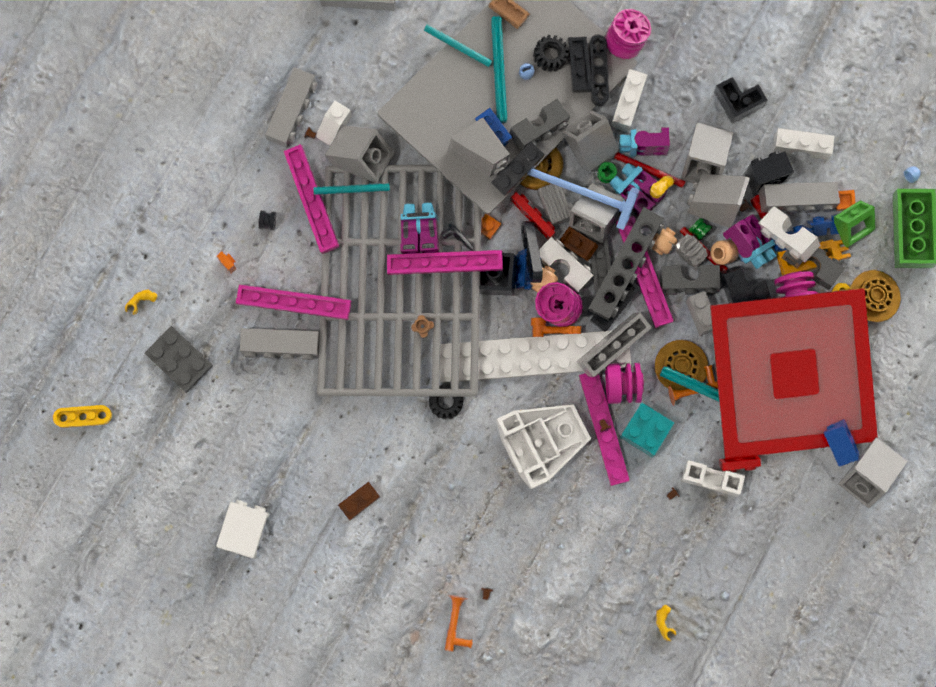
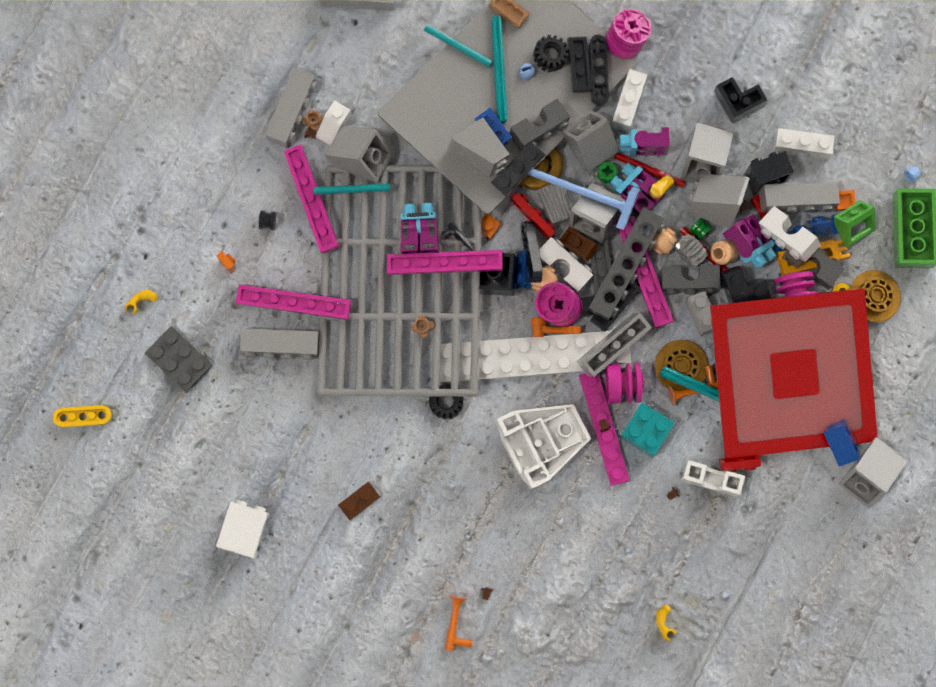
none -> medium nougat plate [302,110,324,131]

